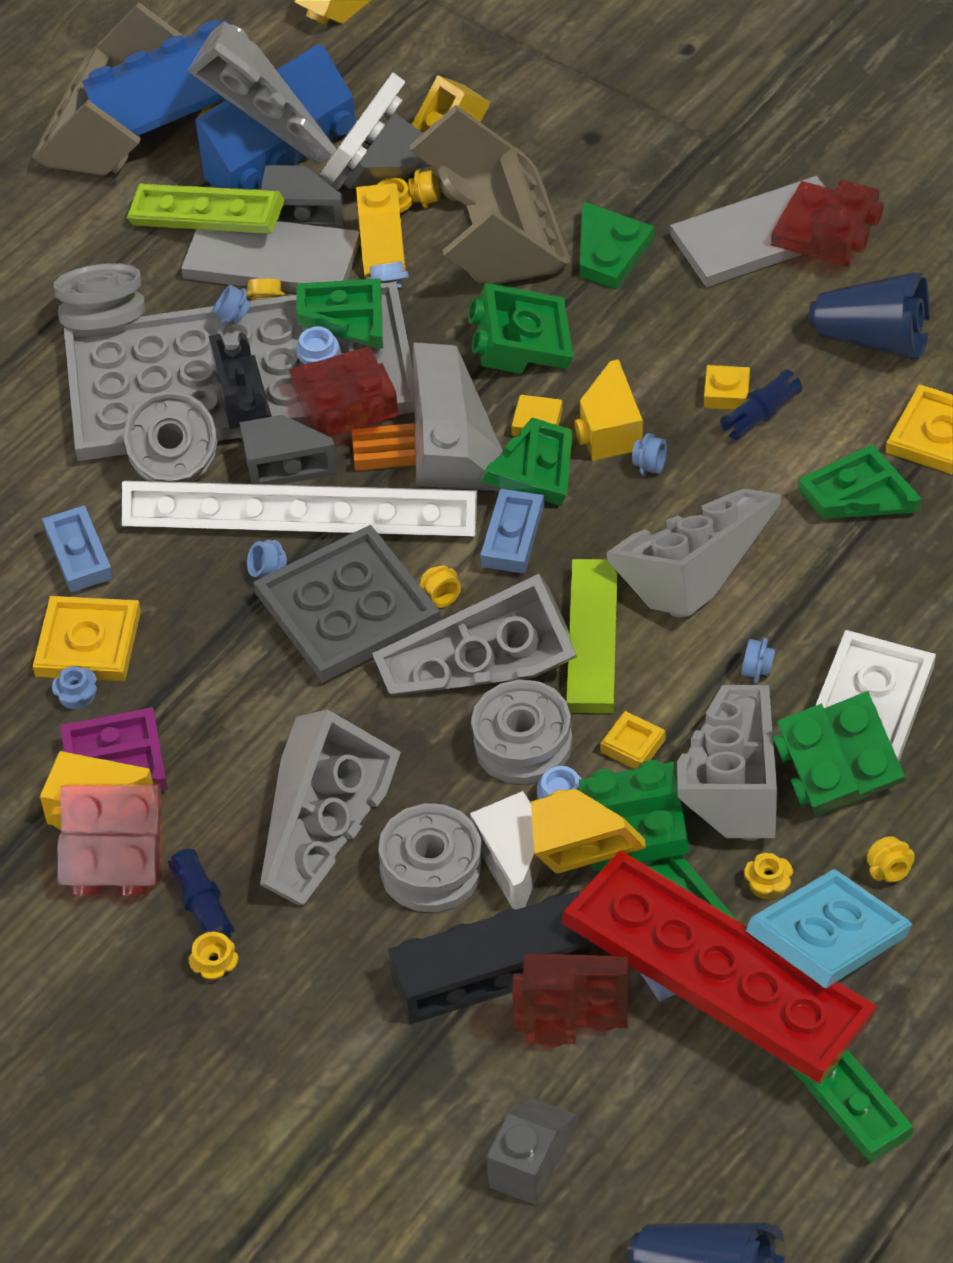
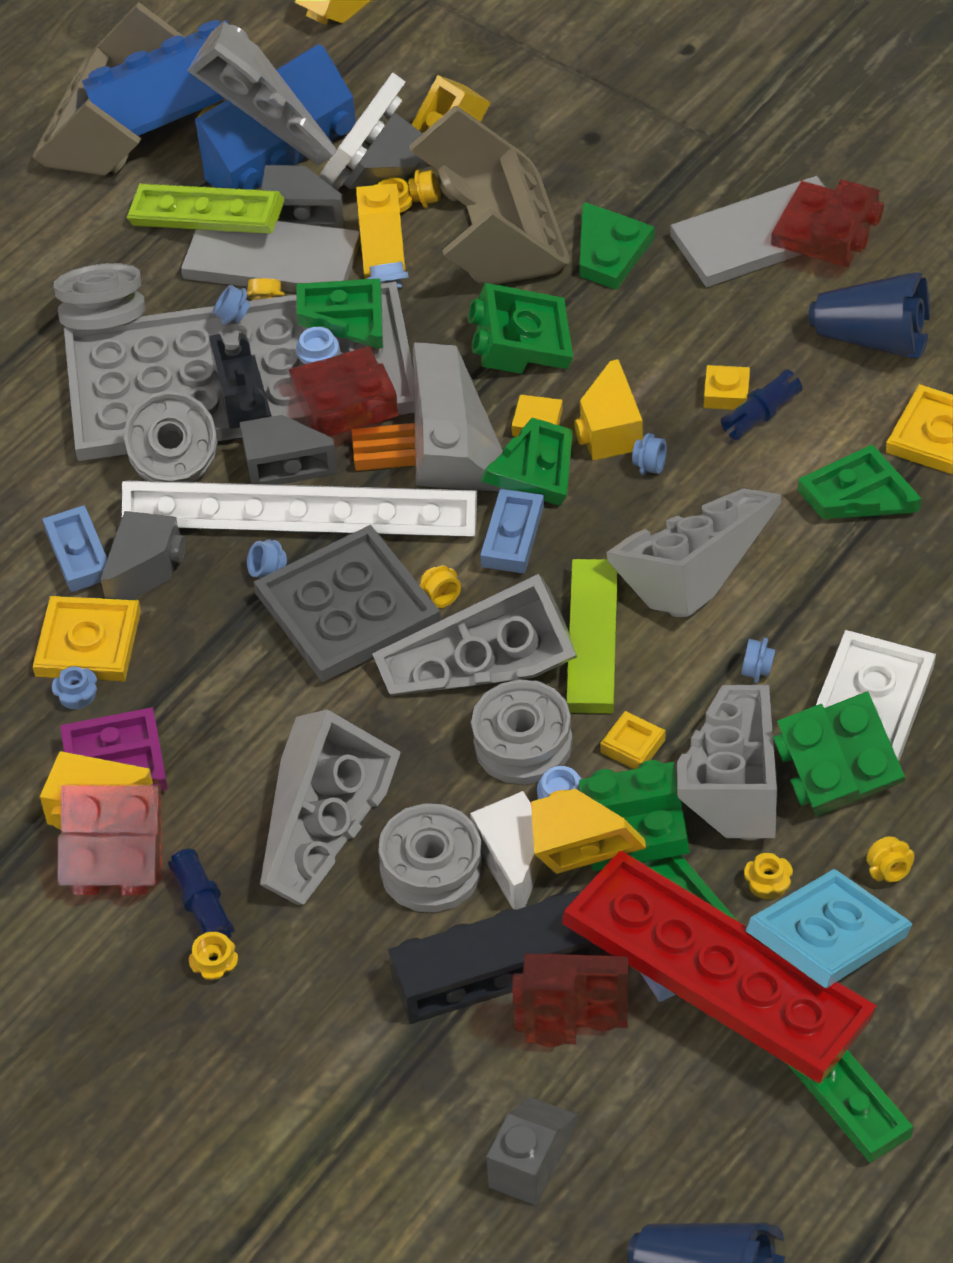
none -> dark grey slope [101,511,186,600]

